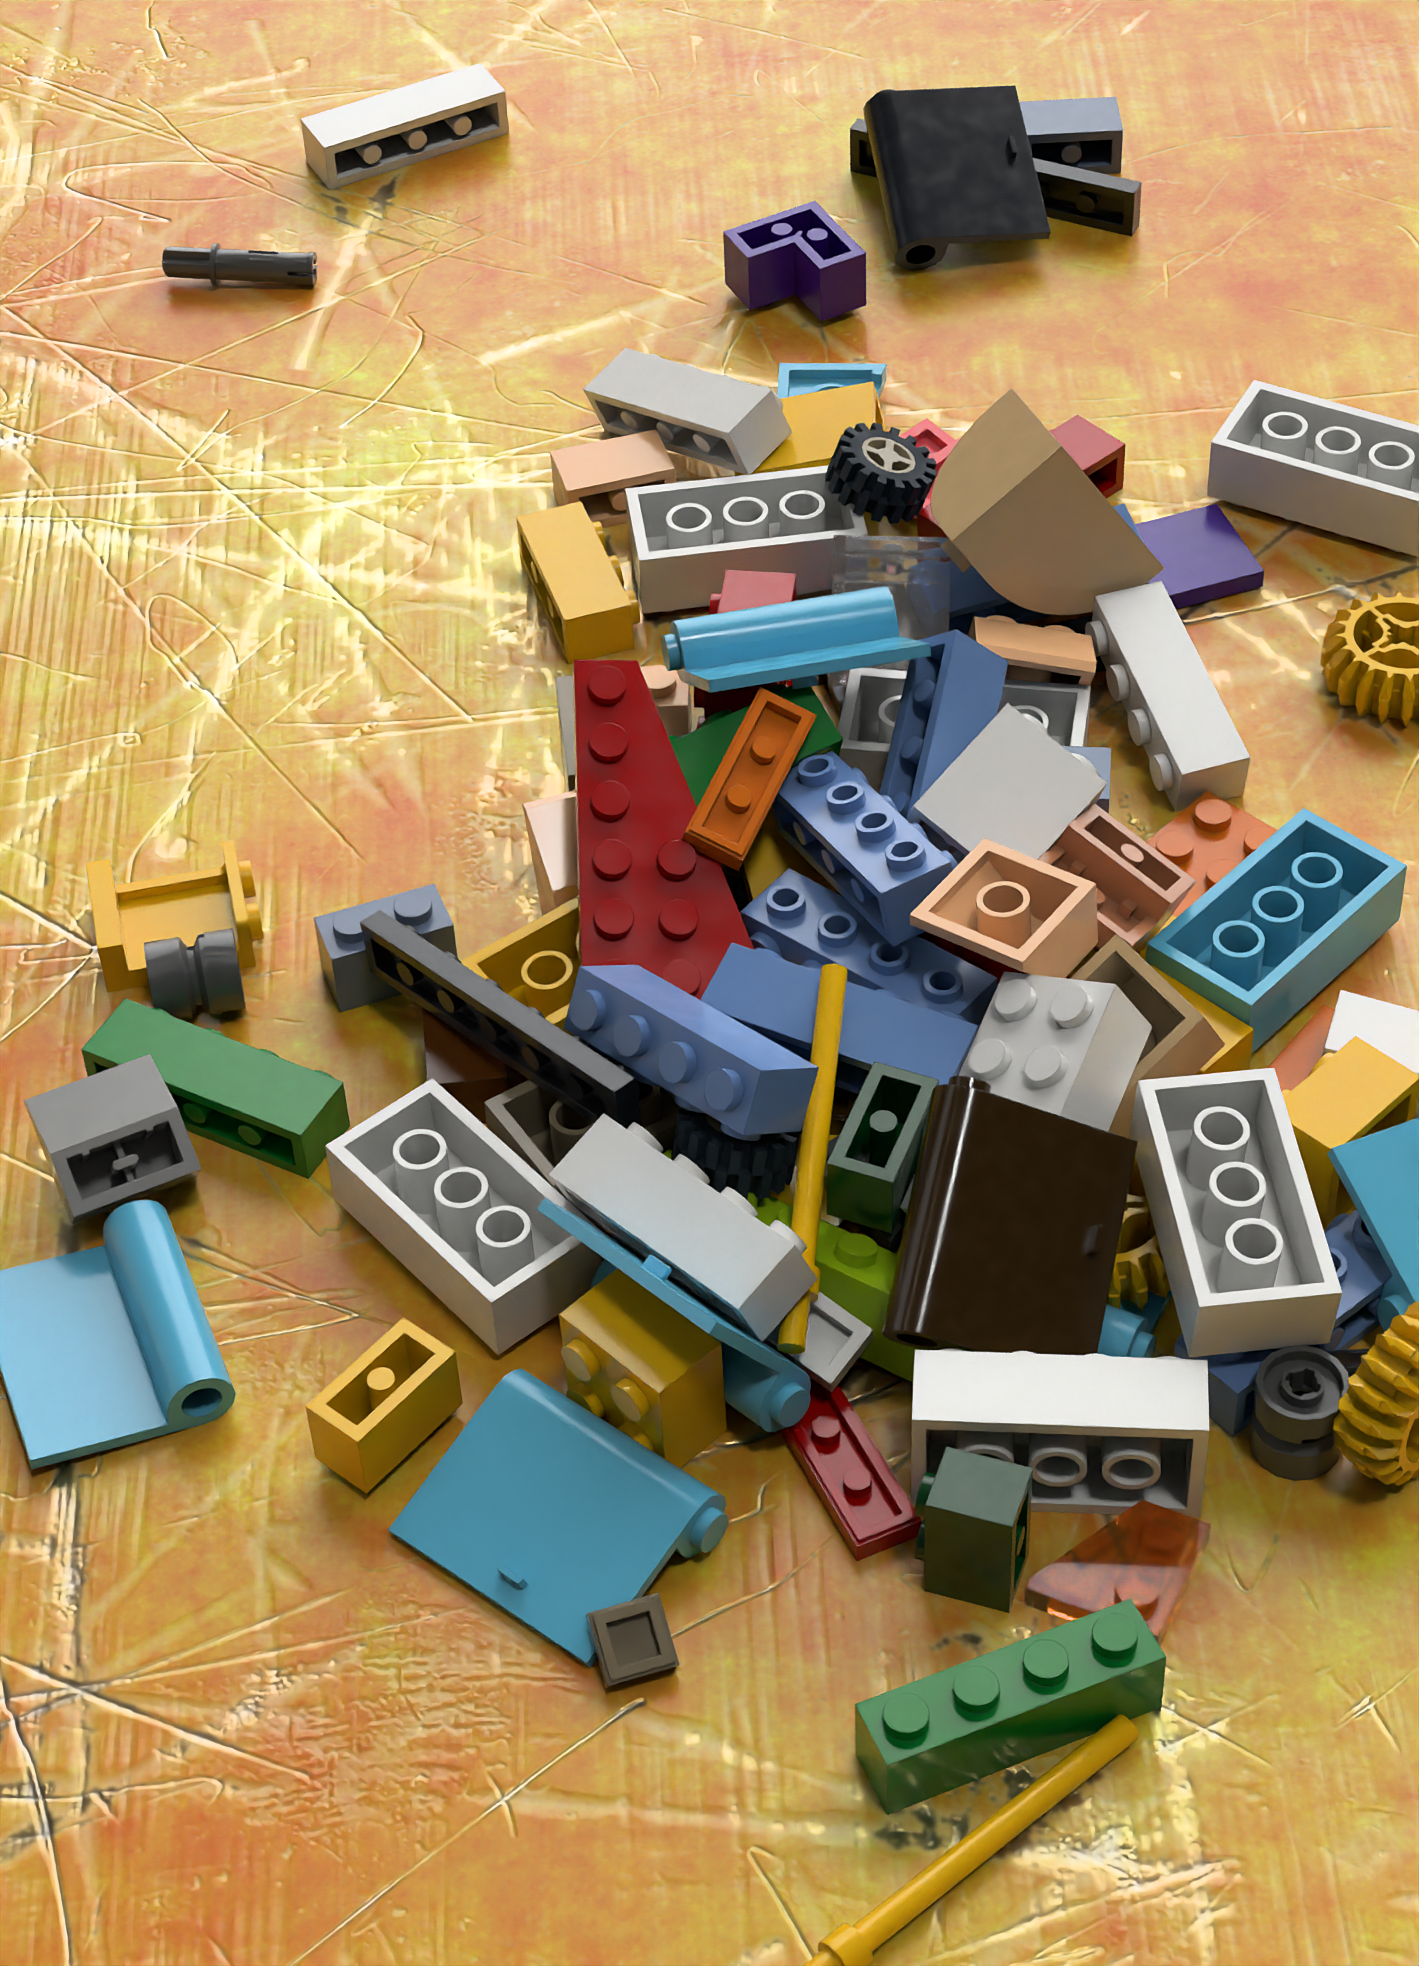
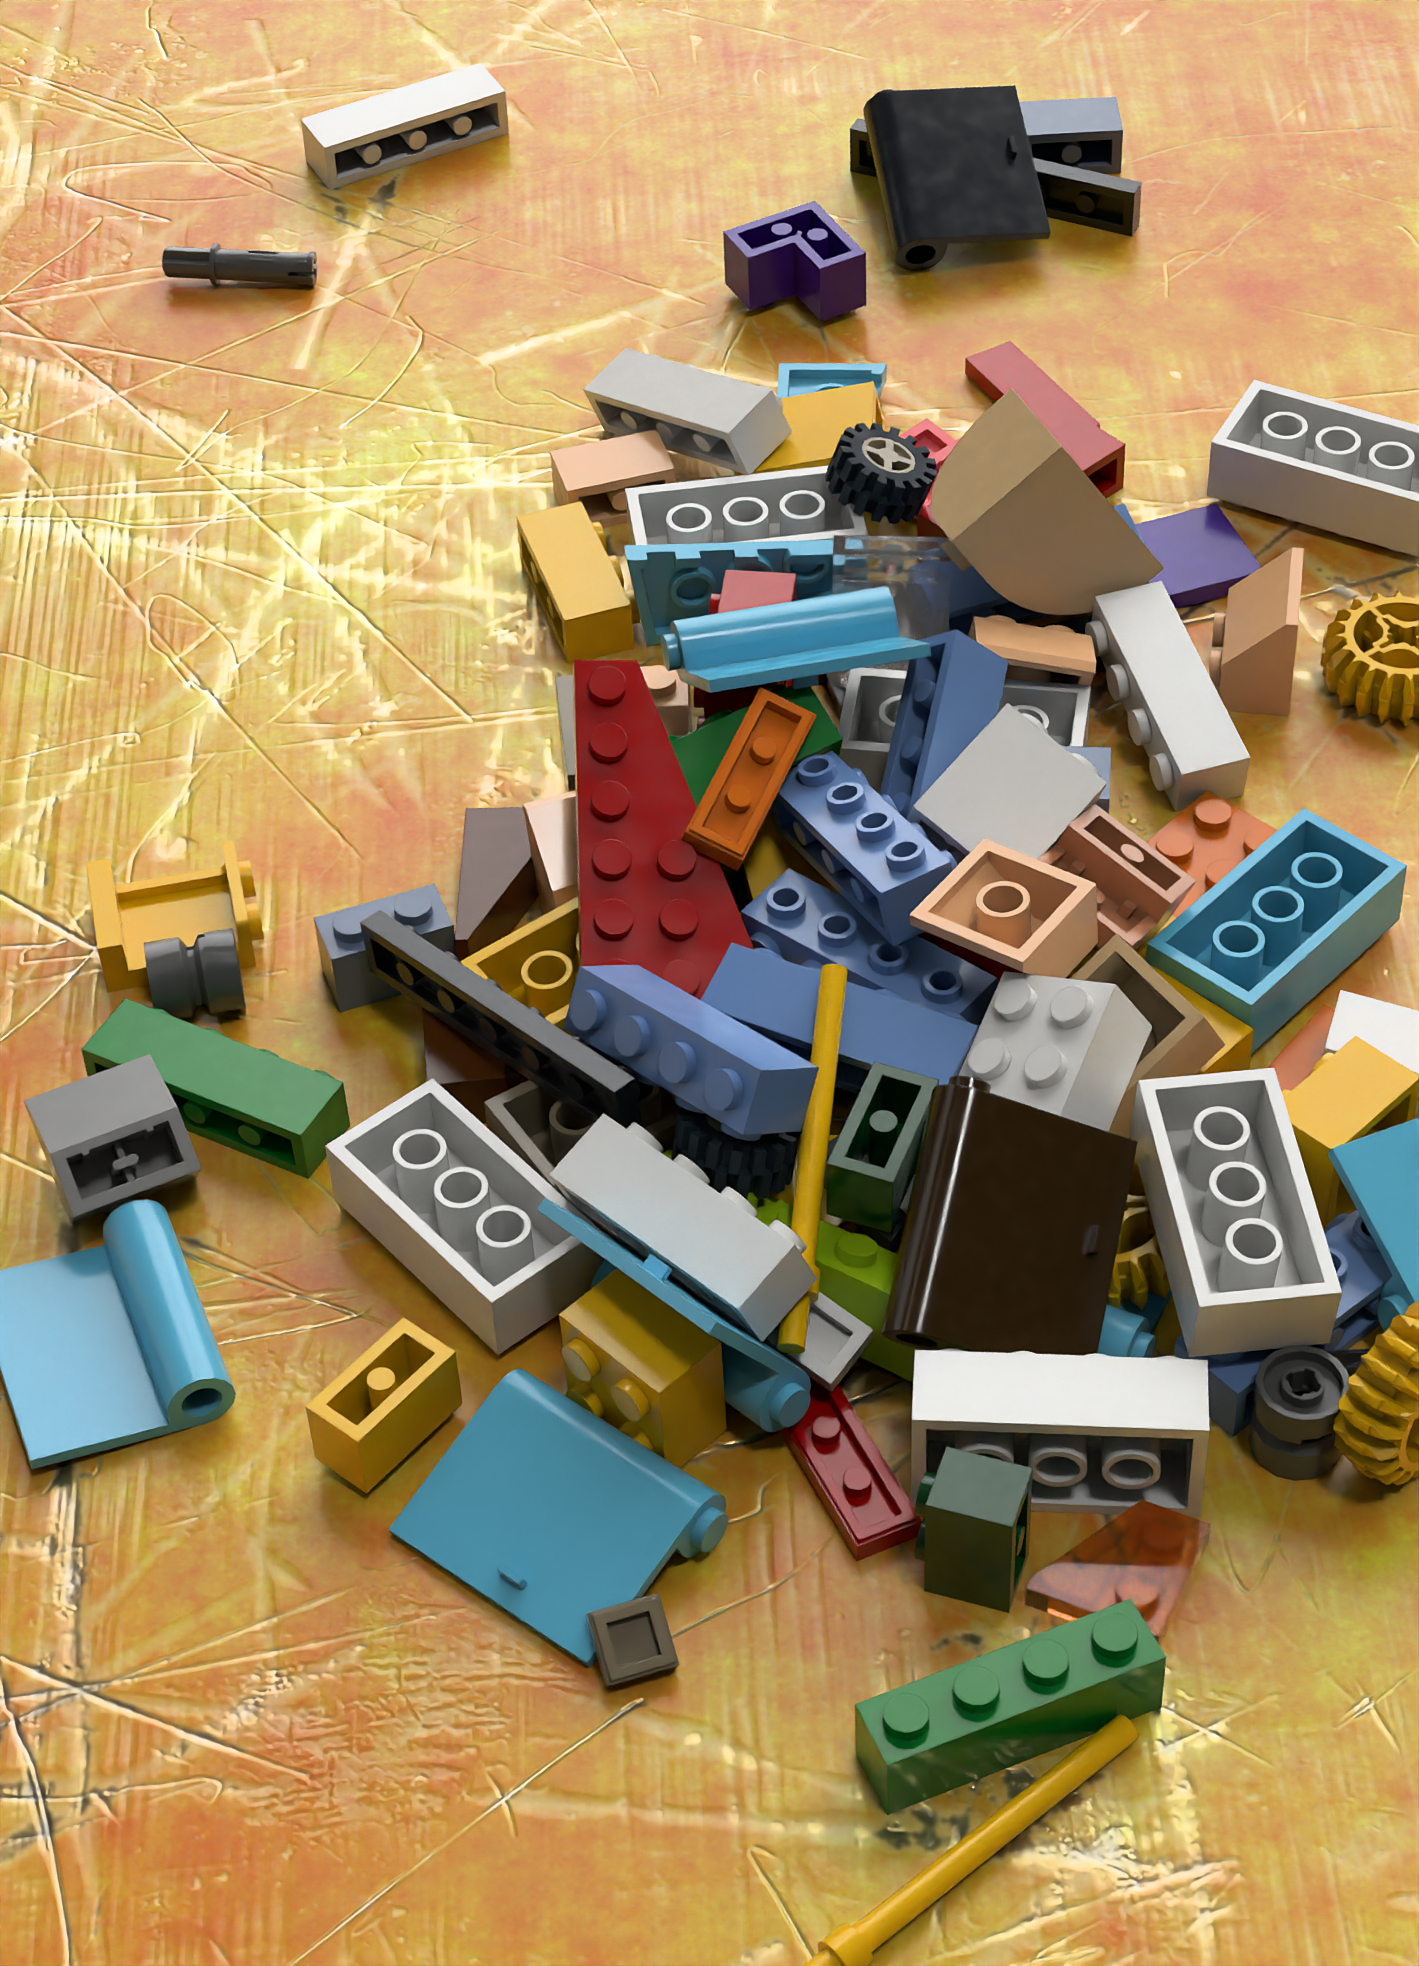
none -> slope [455,807,539,961]
none -> medium azure wing [624,539,870,647]
none -> tile [965,341,1100,431]
none -> light nougat slope [1209,548,1304,716]

